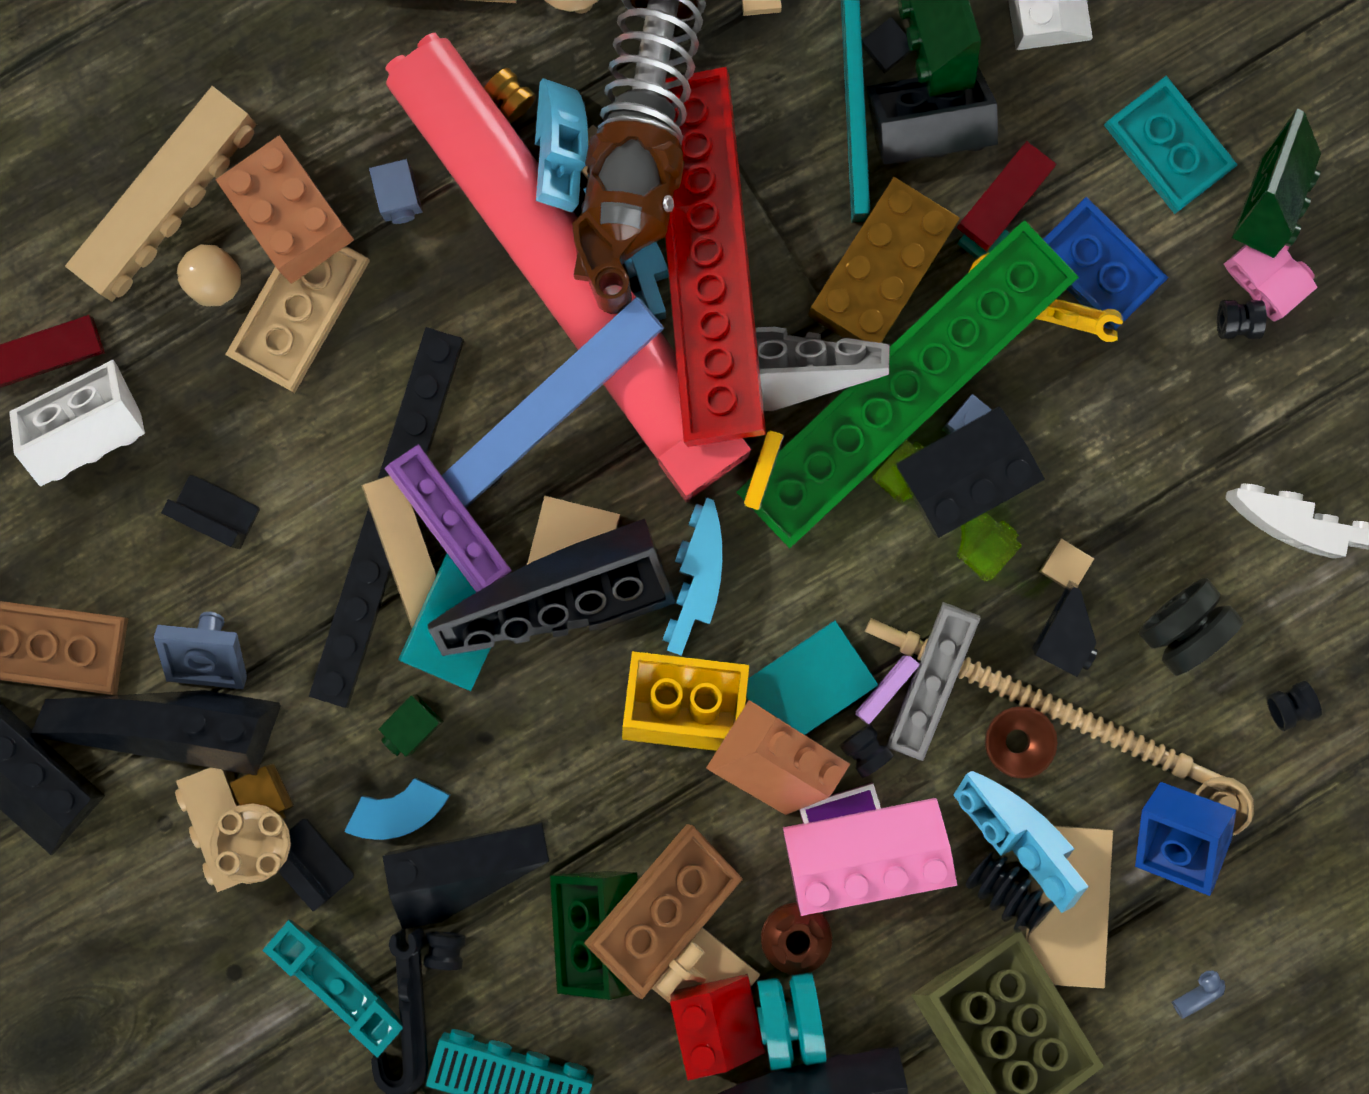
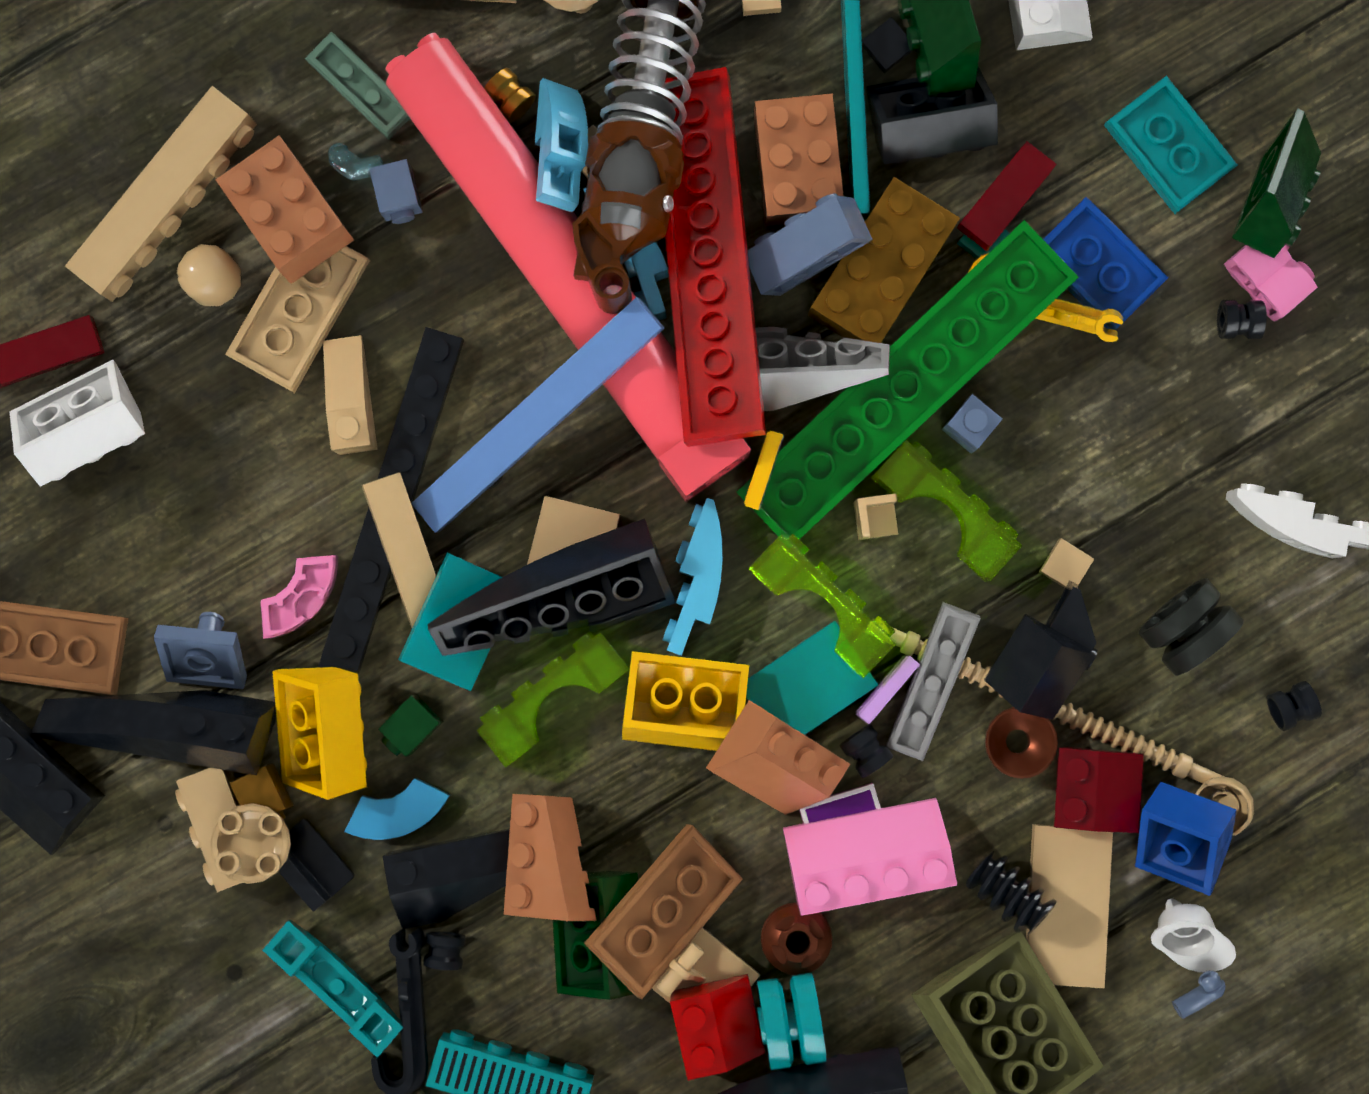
black panel [161,475,260,549] -> none
medium lavender tile [384,444,512,592] -> none
black slope [895,406,1045,538] -> none
medium azure slope [954,771,1089,913] -> none
none -> bright pink tile [261,555,338,639]
none -> yellow slope [272,667,367,800]
none -> sand green tile [305,31,410,140]
none -> tan slope [323,335,378,455]
none -> clear light blue arm [328,143,384,181]
none -> clear neon green arch [476,631,630,768]
none -> nougat wedge [504,794,597,921]
none -> sand blue brick [747,193,873,296]
none -> clear neon green arch [748,533,896,678]
none -> nougat brick [753,93,843,227]
none -> tan panel [853,494,898,540]
none -> black slope [984,614,1095,720]
none -> dark red slope [1054,747,1144,833]
none -> white piece [1151,898,1236,972]

